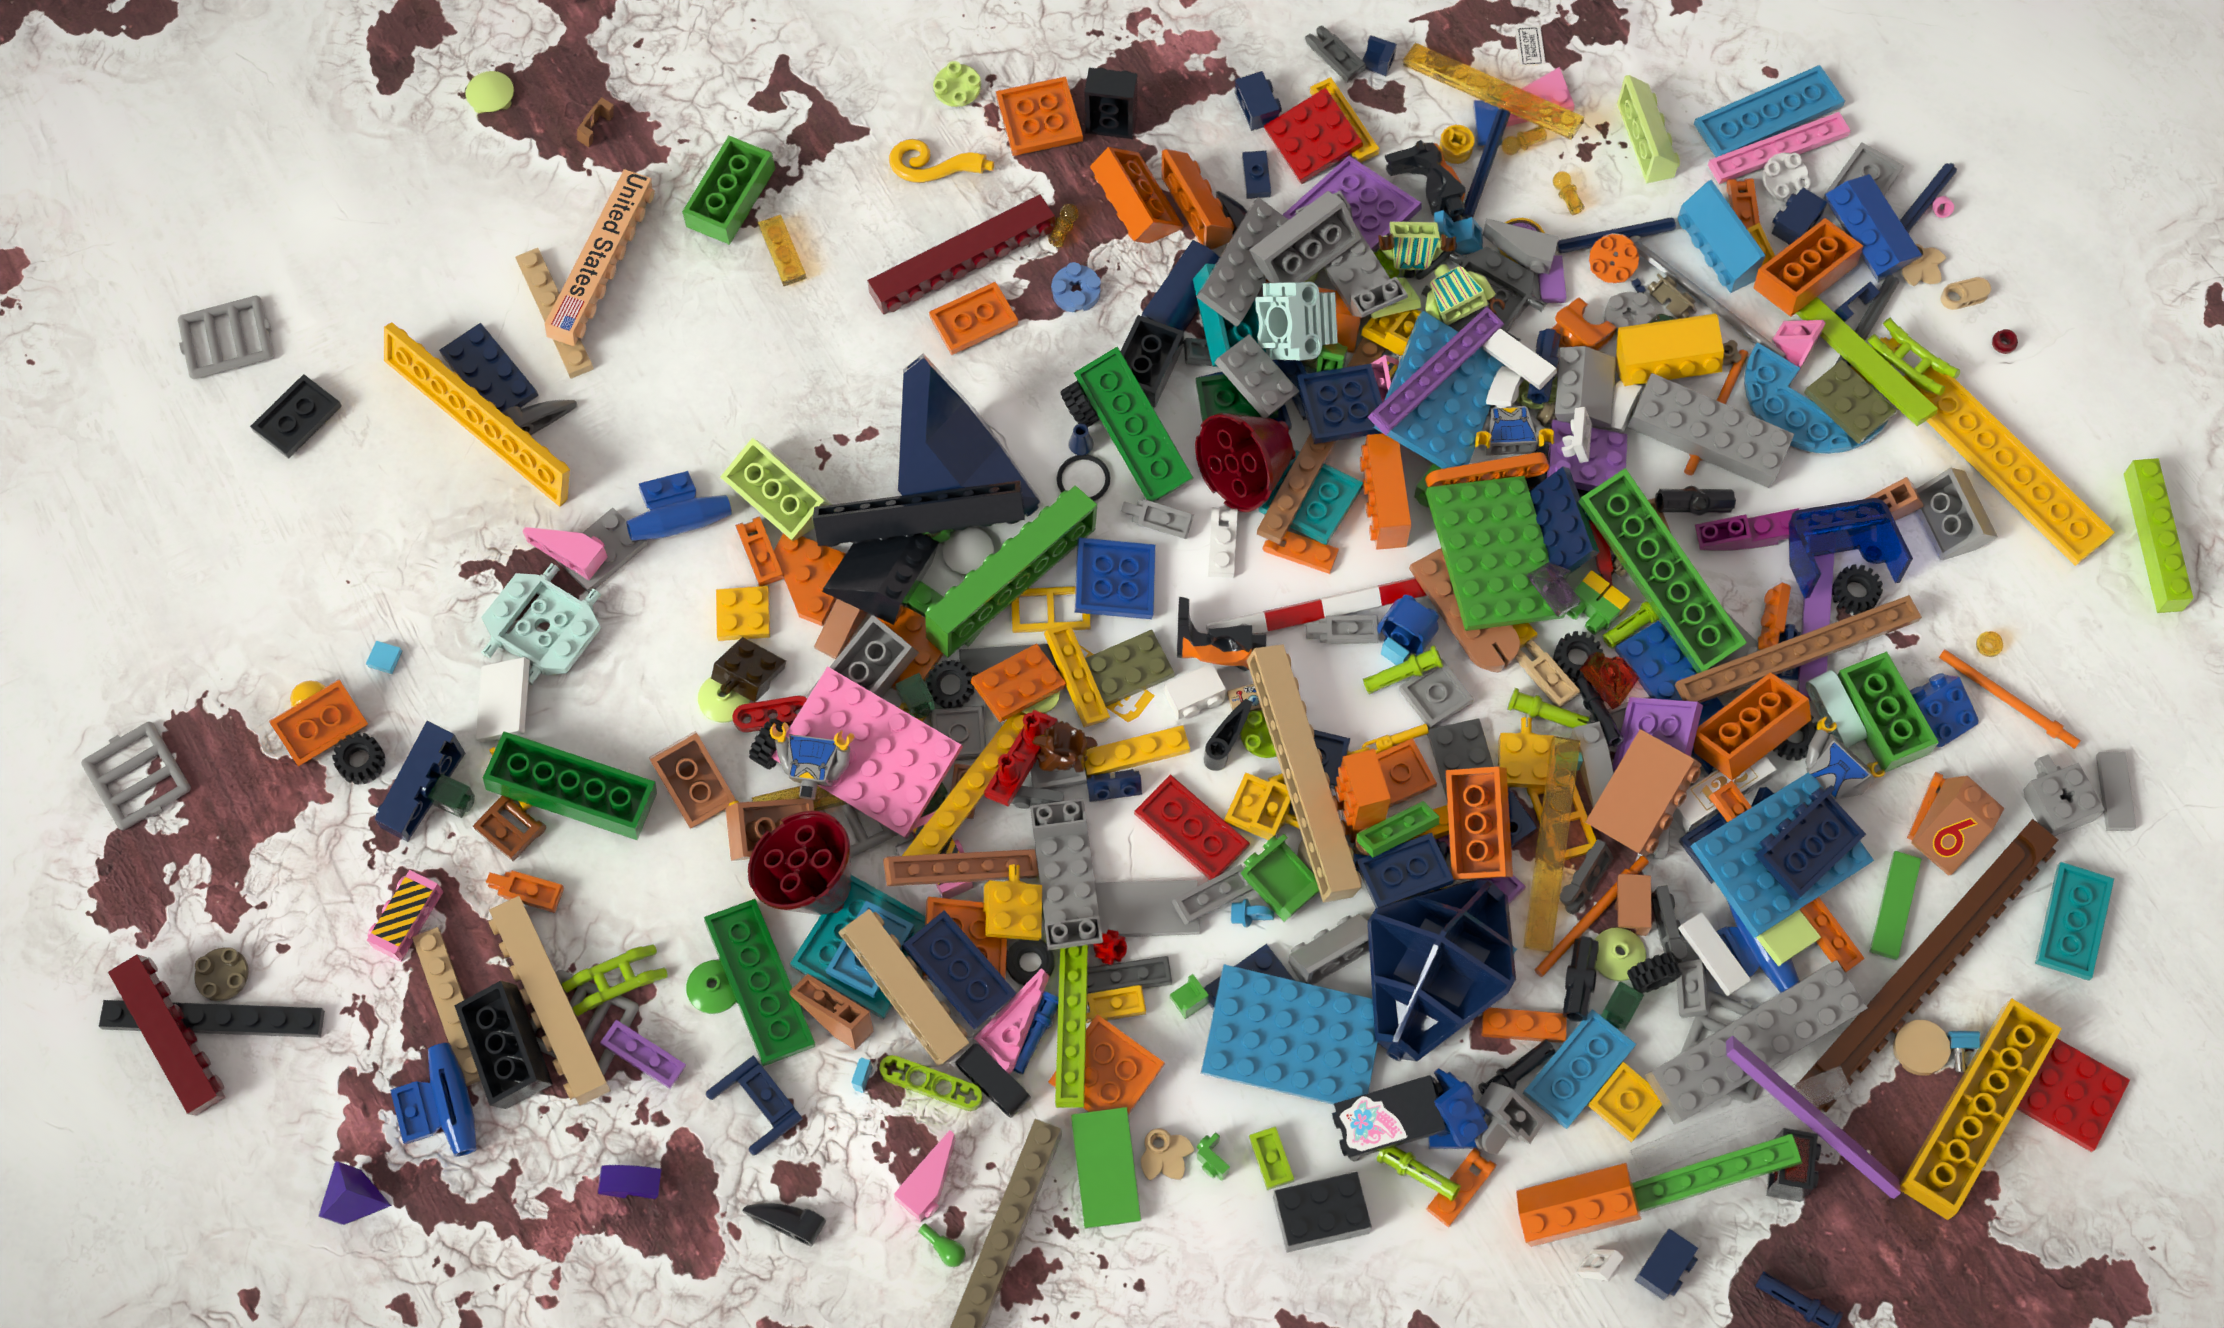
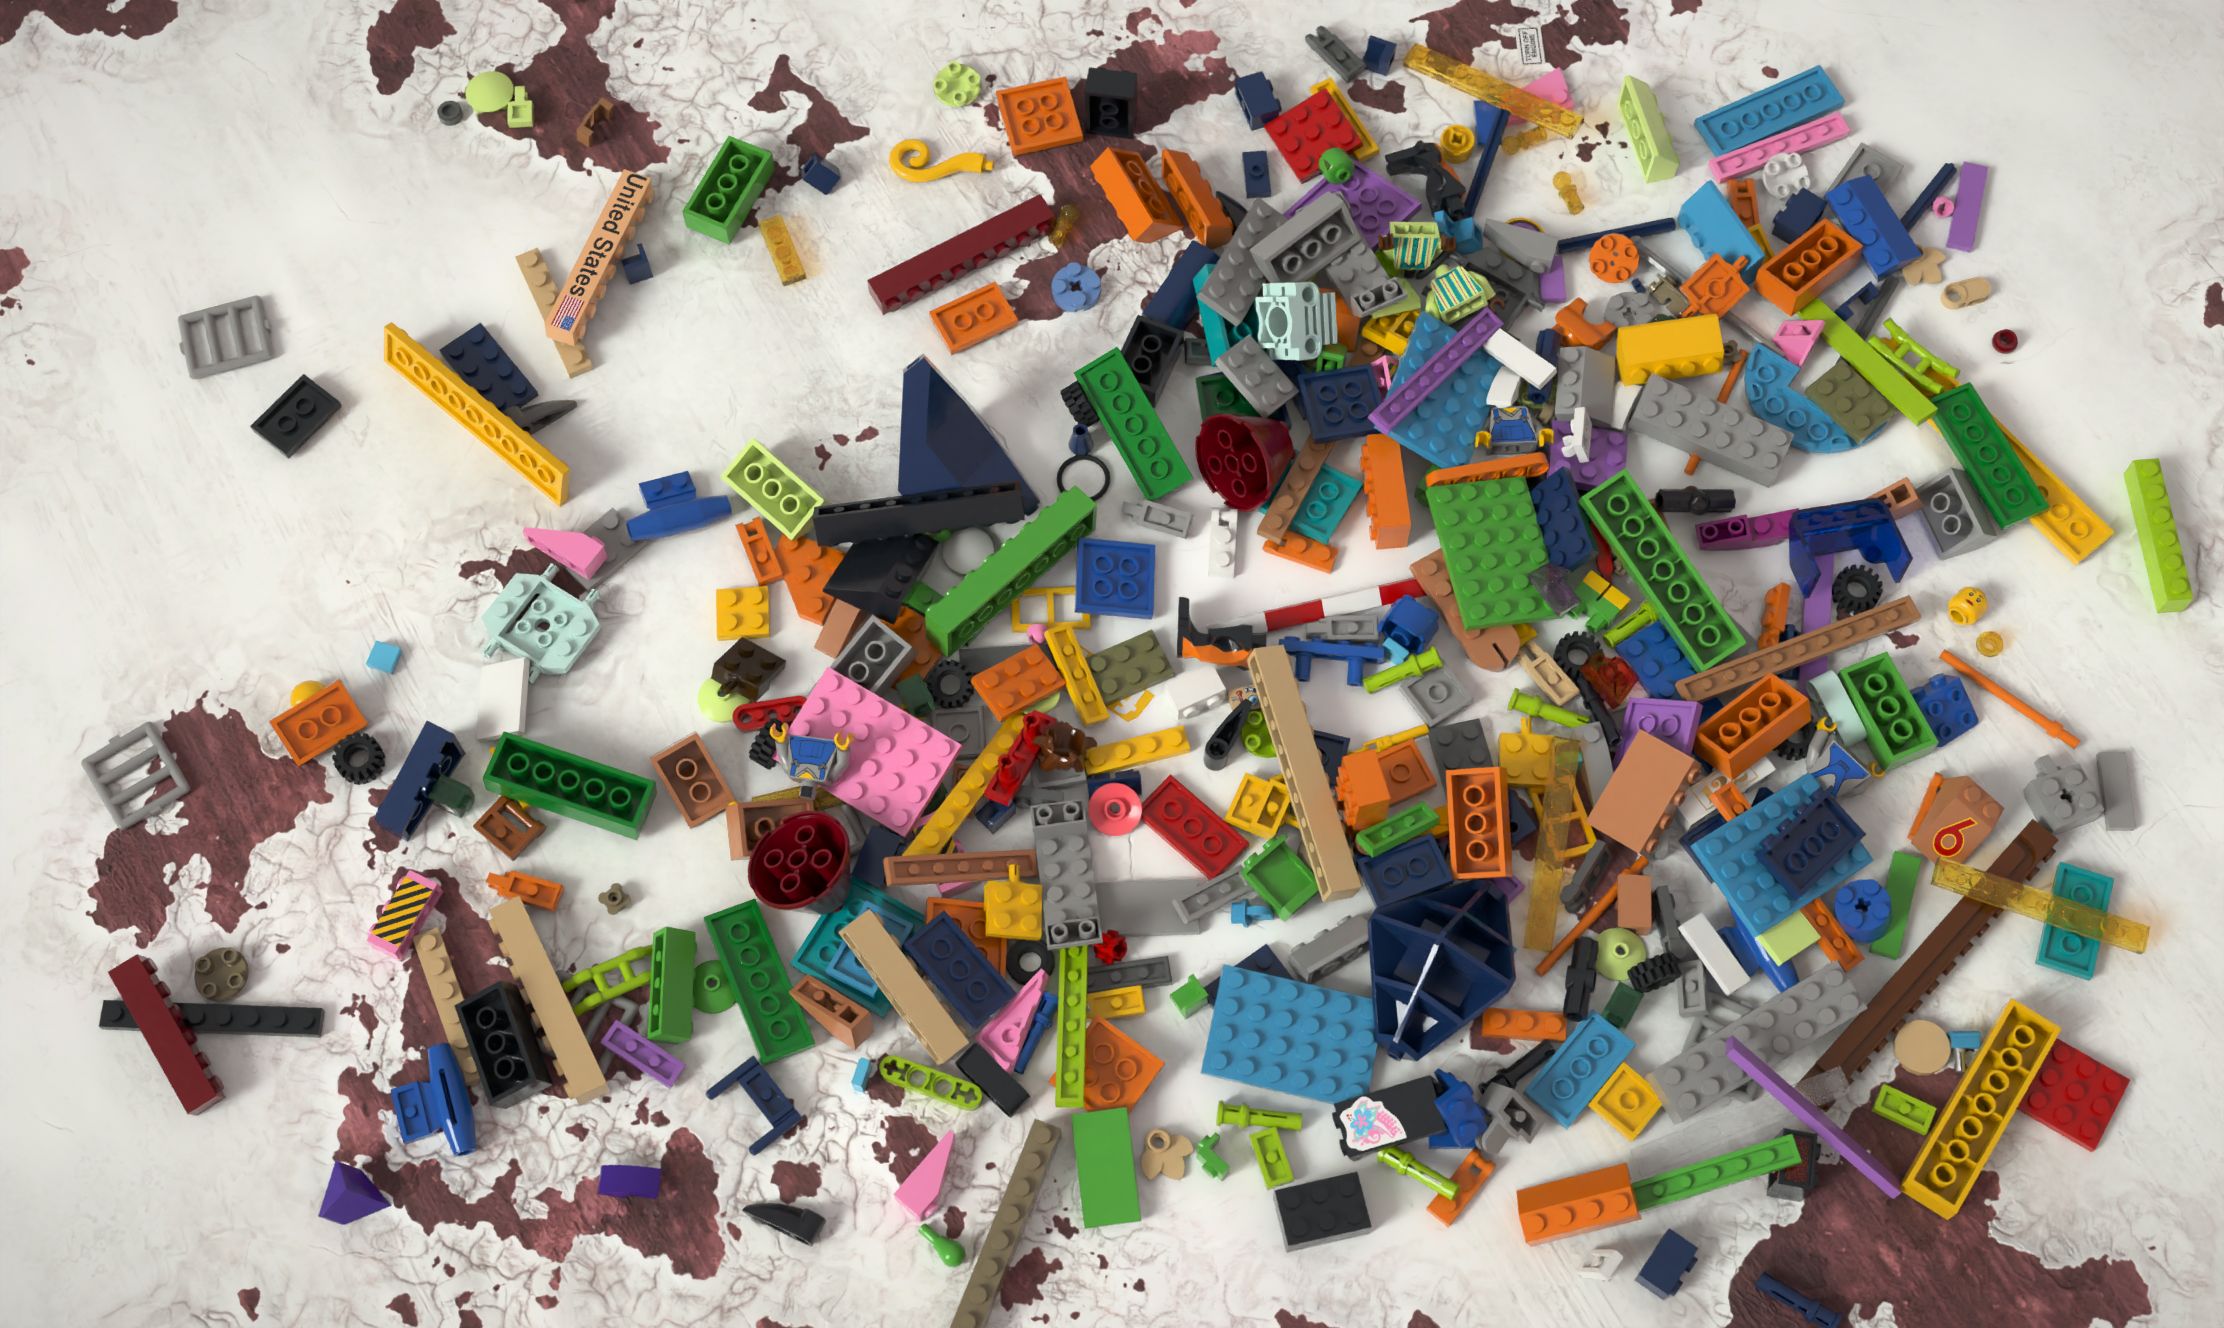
none -> dark grey tile [437,101,463,126]
none -> yellowish green plate [507,86,534,128]
none -> dark tan plate [598,883,631,915]
none -> dark blue panel [621,243,653,285]
none -> bright green brick [647,926,697,1045]
none -> dark blue panel [801,152,841,195]
none -> dark blue brick [851,825,907,888]
none -> dark blue panel [975,799,1016,834]
none -> bright pink hinge [1027,624,1048,645]
none -> coral dish [1088,783,1142,836]
none -> lime pin [1216,1100,1302,1131]
none -> blue plate [1278,636,1384,687]
none -> bright green head [1318,148,1355,185]
none -> orange plate [1679,253,1750,320]
none -> blue brick [1835,879,1892,943]
none -> lime plate [1871,1084,1937,1135]
none -> green plate [1928,382,2050,531]
none -> clear yellow plate [1931,857,2150,955]
none -> medium lavender tile [1946,161,1988,252]
none -> yellow head [1948,587,1988,625]

